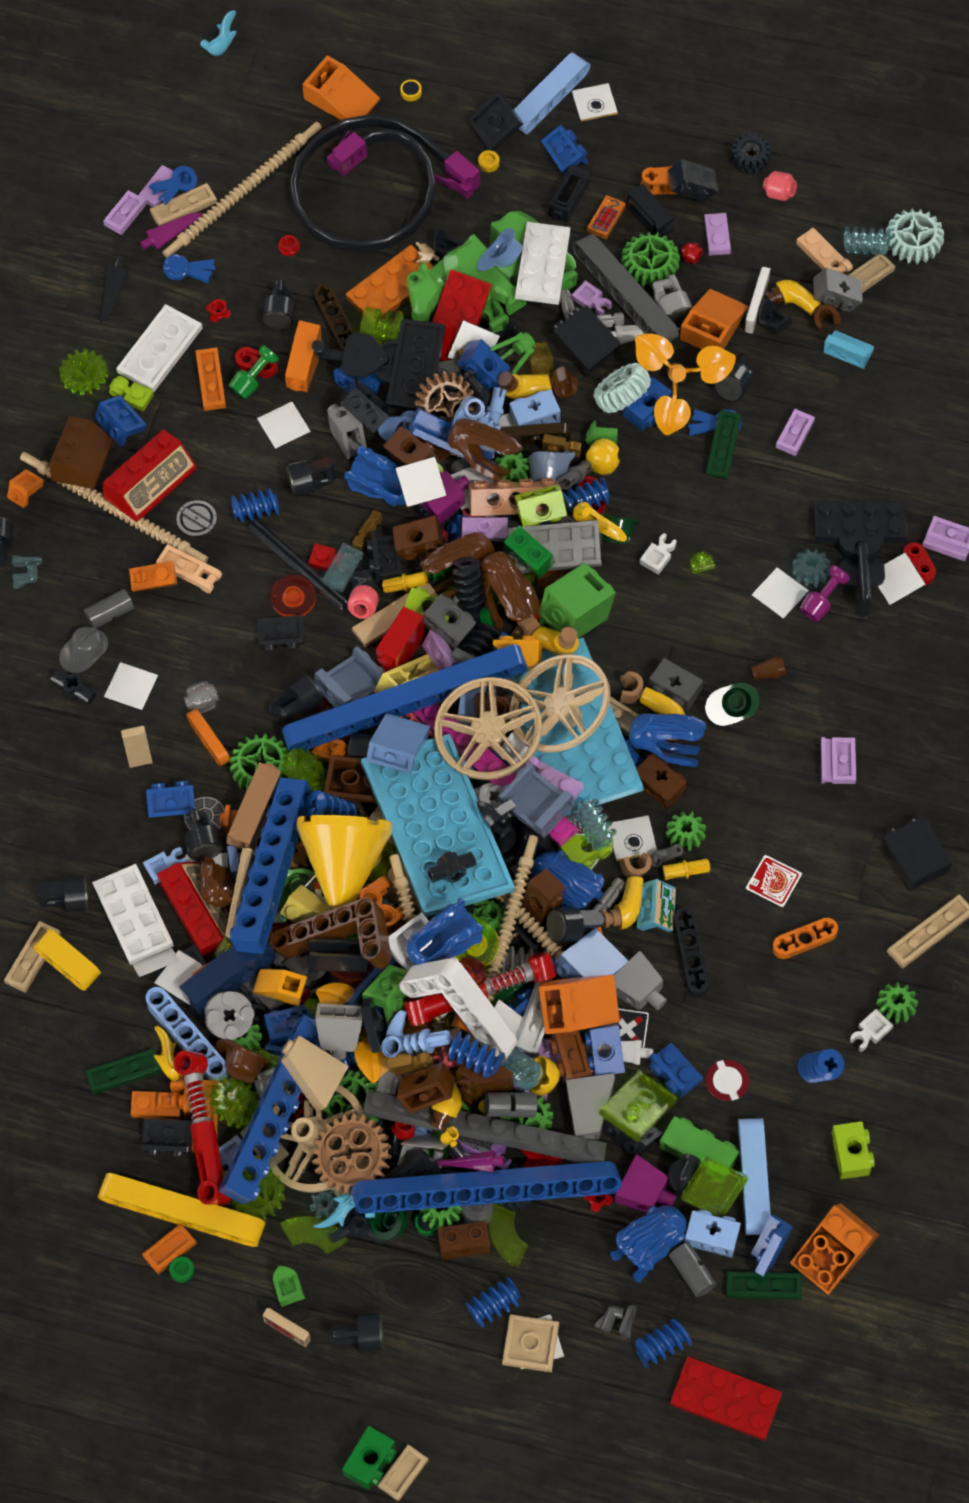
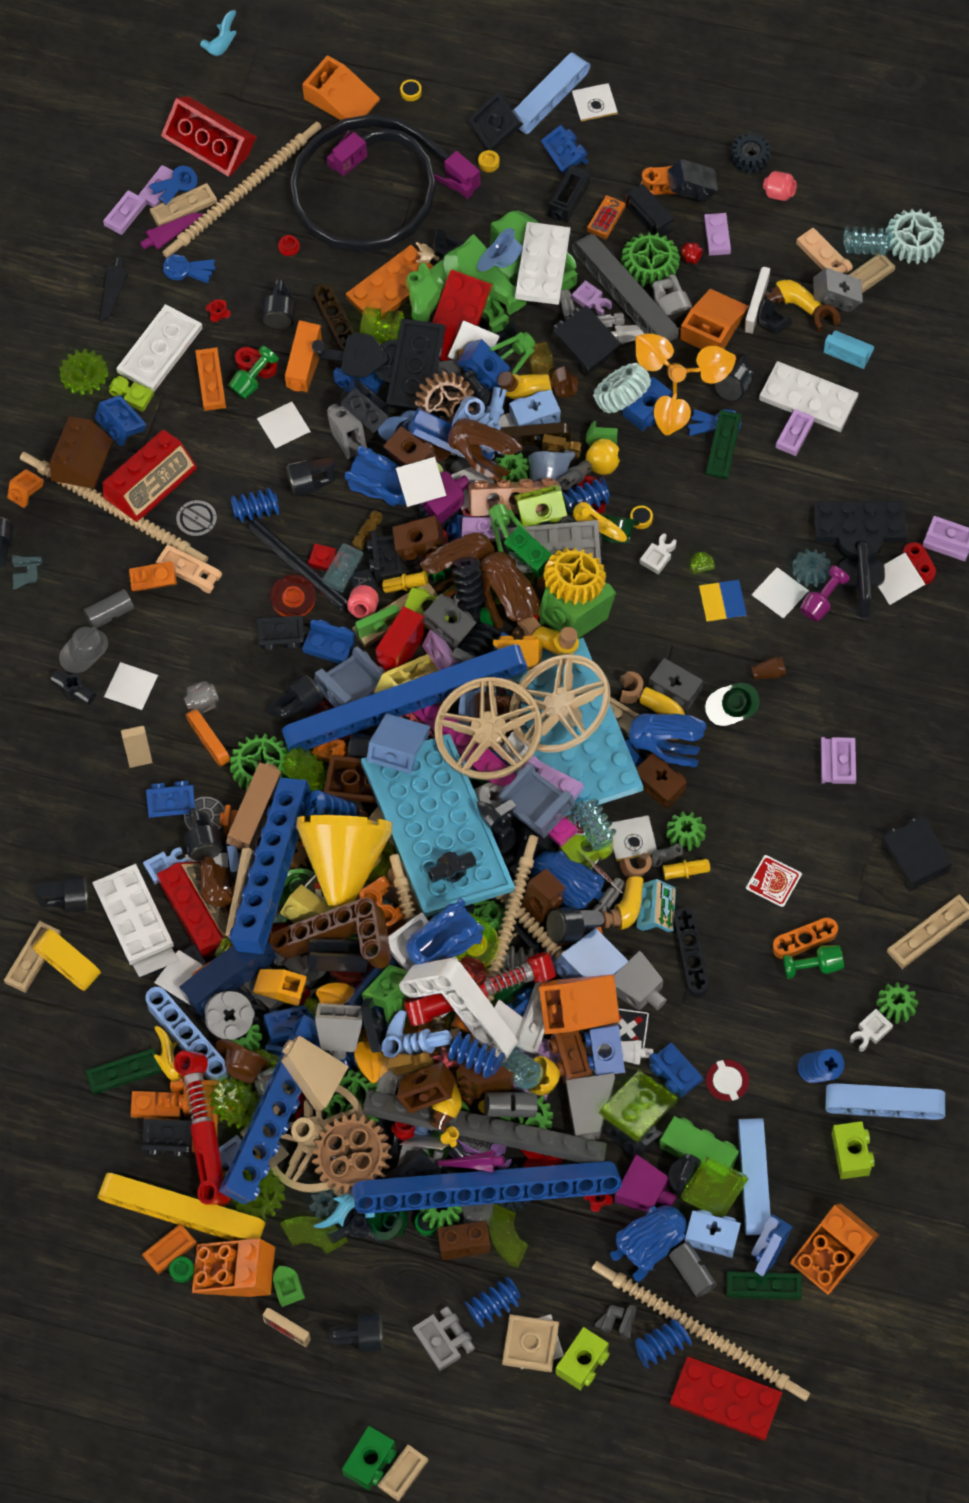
none -> red slope [161,96,257,177]
none -> orange slope [192,1238,275,1297]
none -> blue bracket [302,619,355,664]
none -> bright green plate [355,604,400,639]
none -> light grey plate [412,1307,475,1371]
none -> bright green plant [489,504,529,551]
none -> yellow gear [543,547,606,606]
none -> lime brick [556,1327,610,1391]
none -> sticker [581,852,622,893]
none -> tan hose [592,1261,811,1402]
none -> tile [630,506,653,529]
none -> sticker [699,580,747,621]
none -> white plate [759,361,858,432]
none -> green piece [783,945,844,979]
none -> light blue beam [826,1084,945,1120]

